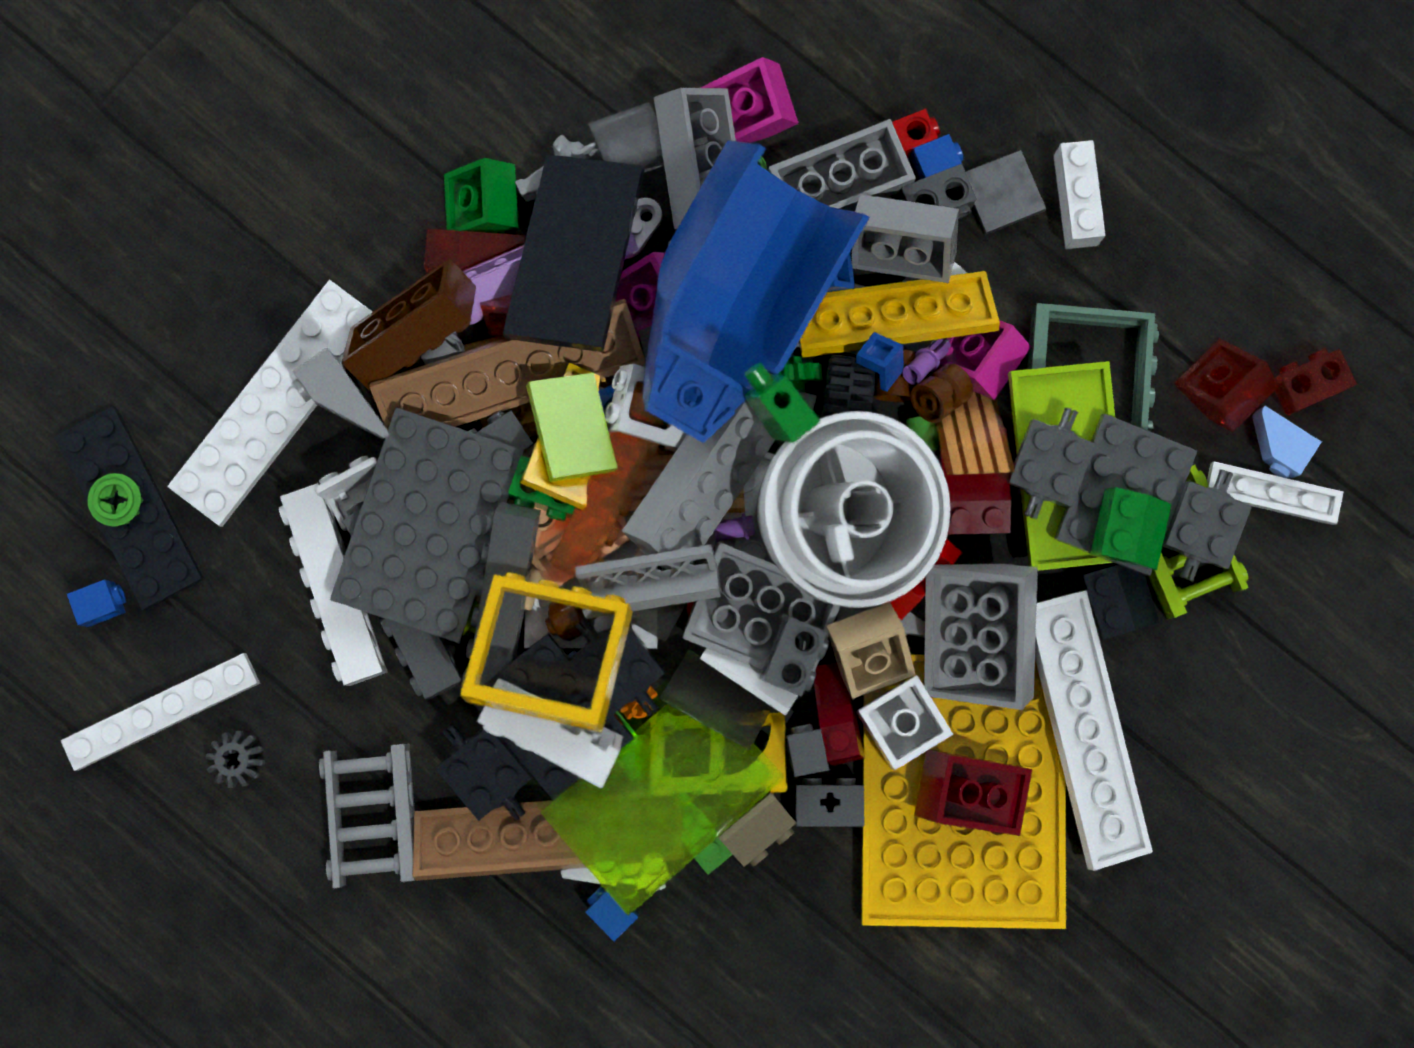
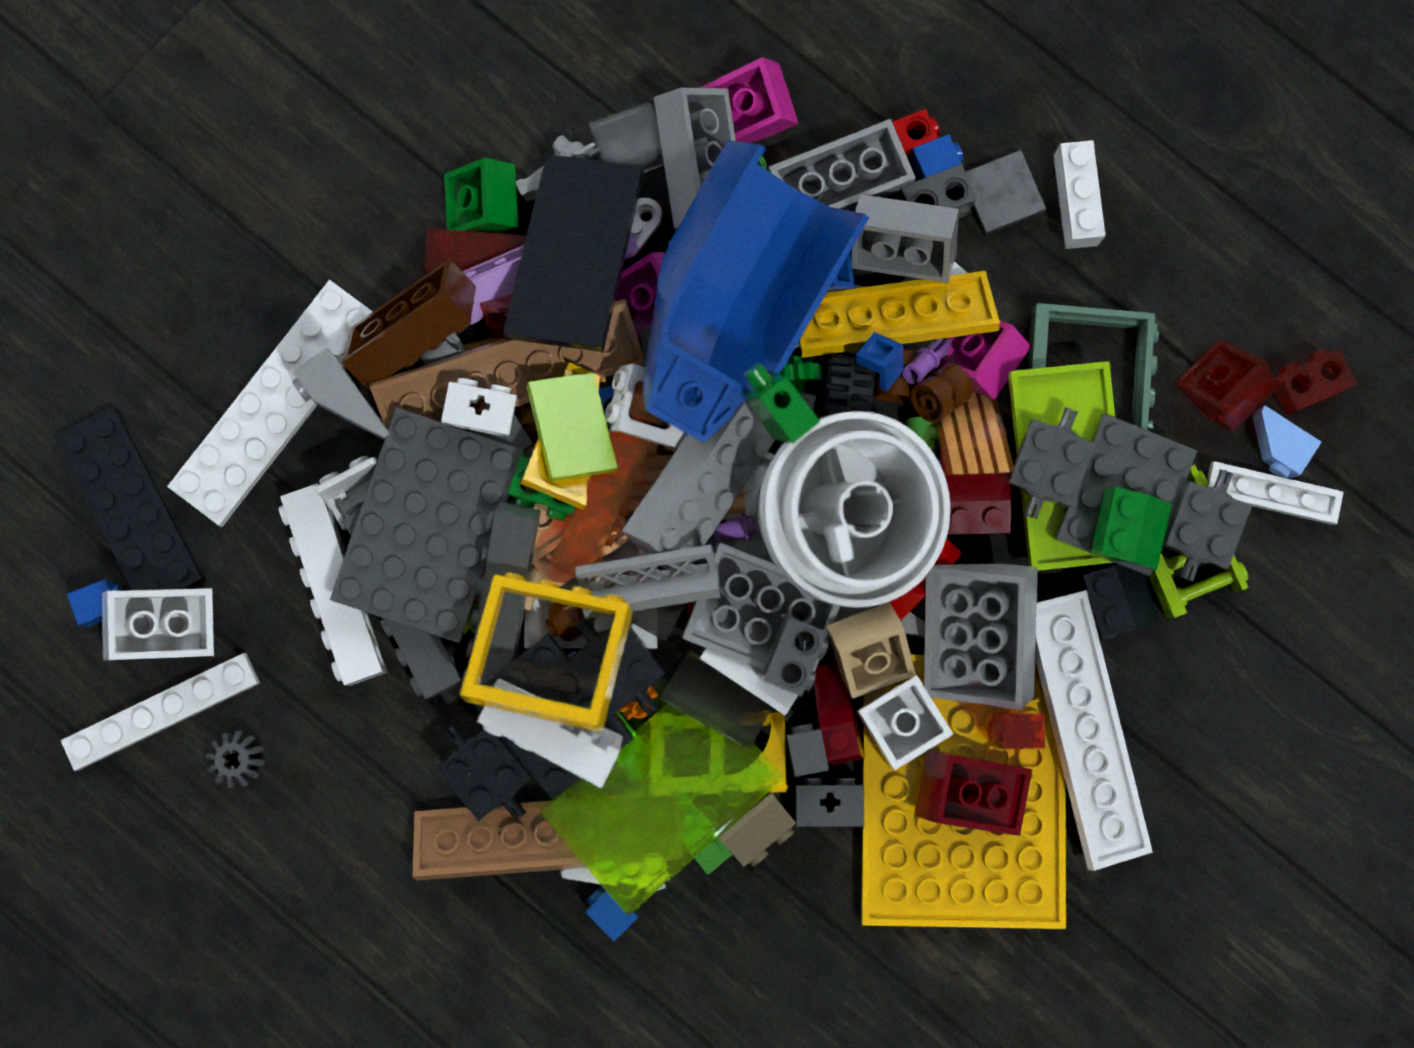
bright green gear [88,473,143,527] -> none
light grey fence [319,744,415,888] -> none
none -> white brick [102,589,214,660]
none -> white brick [441,378,517,438]
none -> clear red brick [987,714,1045,749]

